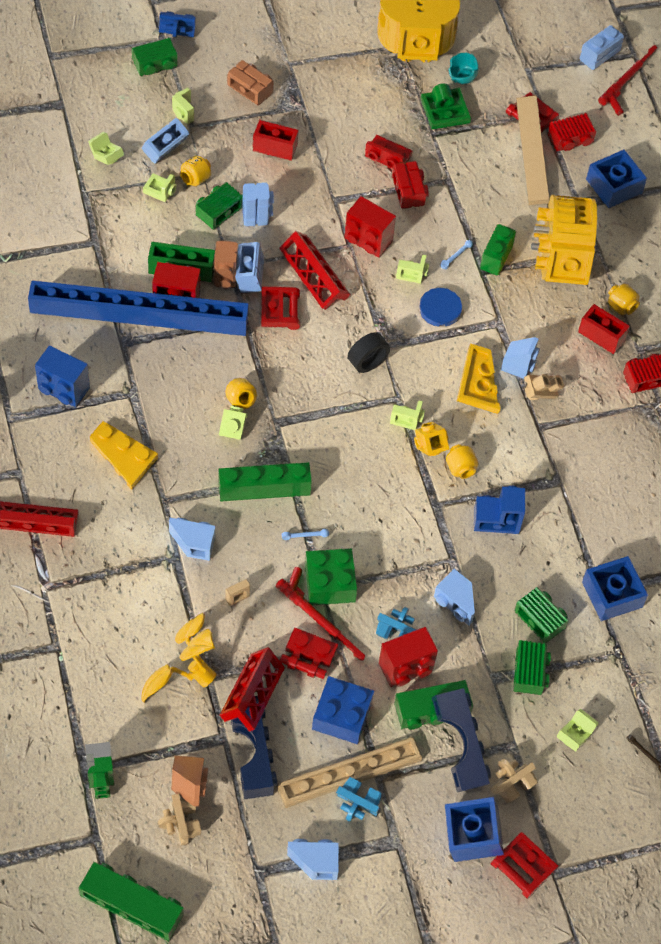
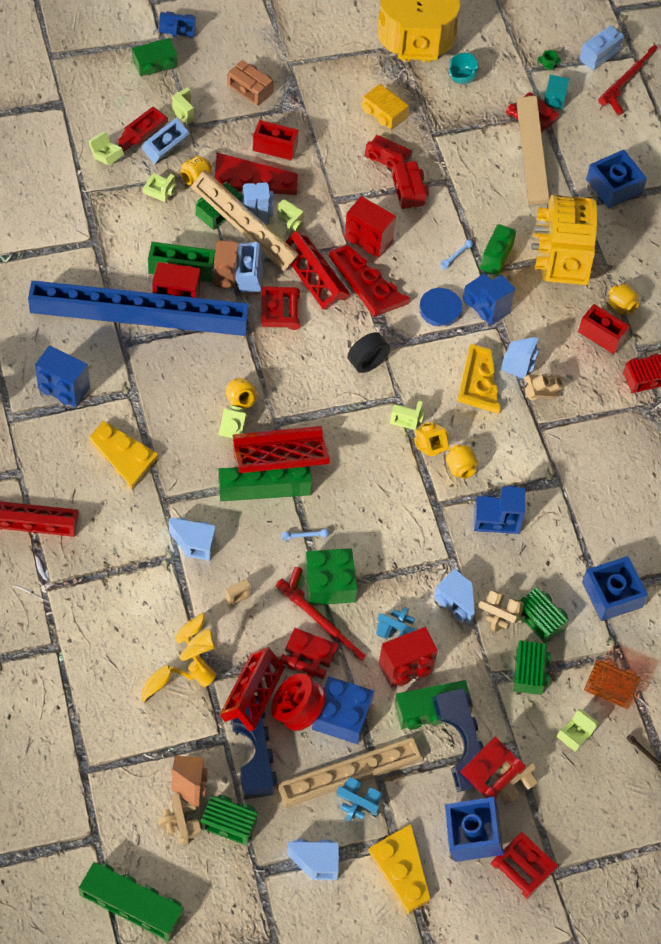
green hips [85,742,114,799] -> none
yellowish green bracket [396,254,429,284] -> none
green plate [421,83,471,130] -> none
red brick [548,113,597,151] -> none
none -> red hinge [118,106,168,151]
none -> tan tile [191,170,299,271]
none -> green brick [201,795,258,846]
none -> red wing [215,153,298,195]
none -> red fence [232,426,330,473]
none -> red wheel [271,673,326,731]
none -> yellowish green bracket [278,199,304,237]
none -> red wing [329,245,411,317]
none -> yellow brick [362,83,409,130]
none -> yellow wing [368,824,430,914]
none -> red plate [460,736,526,800]
none -> blue brick [463,273,516,326]
none -> tan hips [478,590,525,632]
none -> green plate [537,50,561,70]
none -> teal brick [544,75,569,109]
none -> clear orange brick [584,659,641,710]

